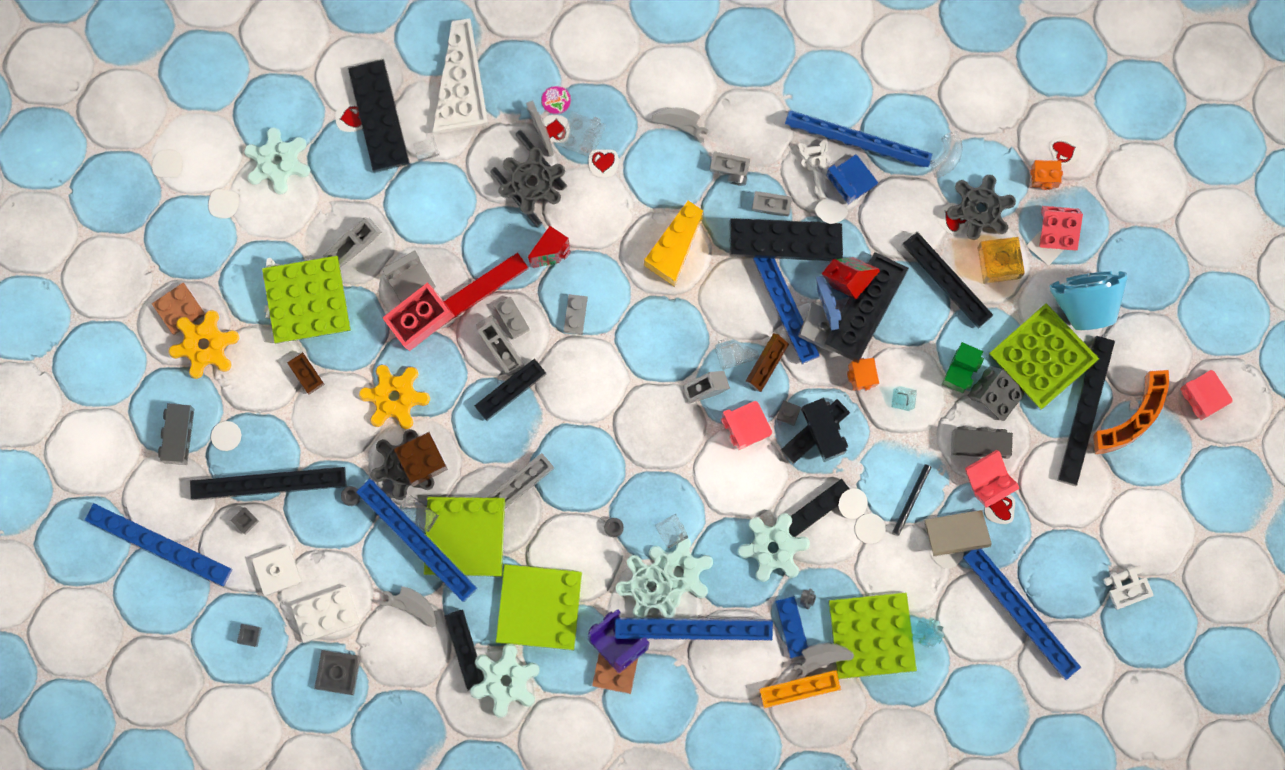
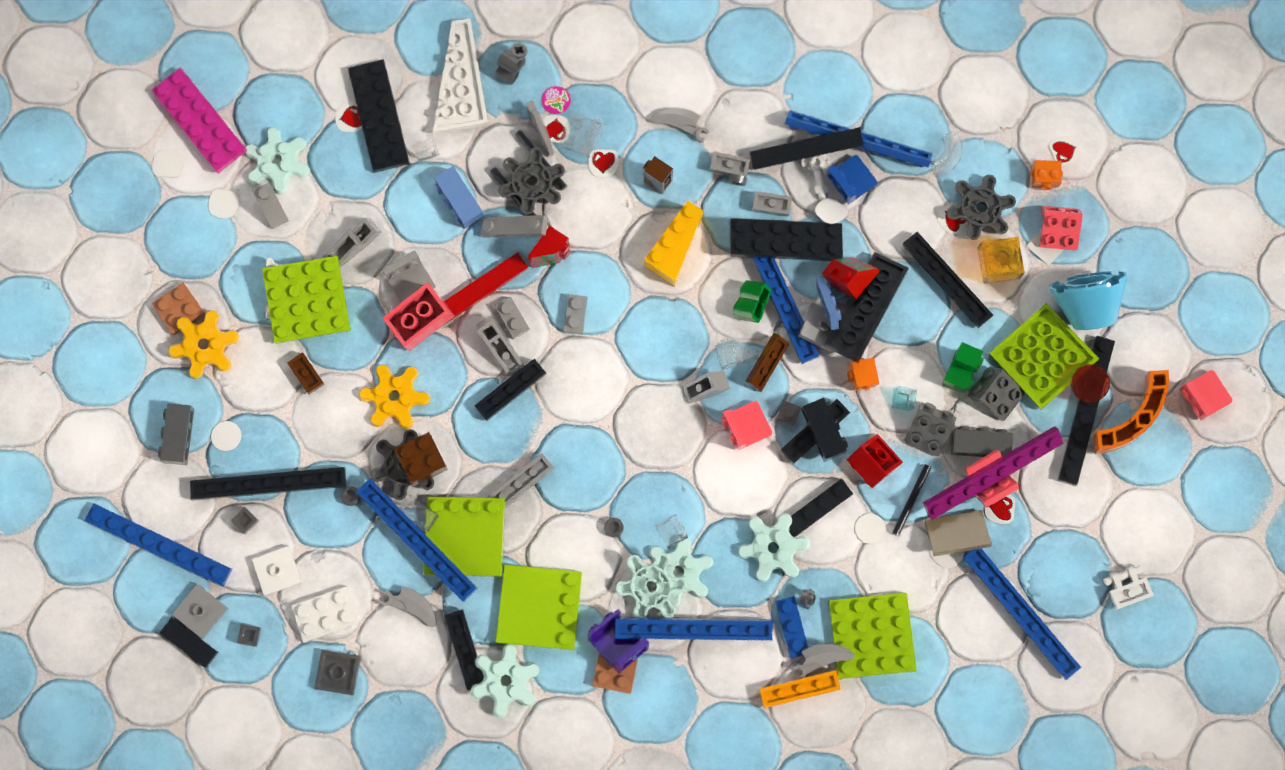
white sticker [839,488,868,519] -> none
clear light blue brick [912,617,945,648] -> none
none -> dark pink plate [152,67,248,174]
none -> black tile [160,617,219,668]
none -> light grey plate [172,584,228,639]
none -> light grey slope [252,182,289,229]
none -> medium blue brick [434,166,484,229]
none -> light grey plate [480,215,548,238]
none -> dark grey piece [495,43,527,85]
none -> reddish brown brick [643,156,673,194]
none -> green brick [733,280,771,323]
none -> black tile [750,127,864,170]
none -> red slope [846,434,903,488]
none -> dark grey bracket [905,402,956,456]
none -> magenta plate [923,426,1064,520]
none -> clear red tile [1070,364,1110,403]

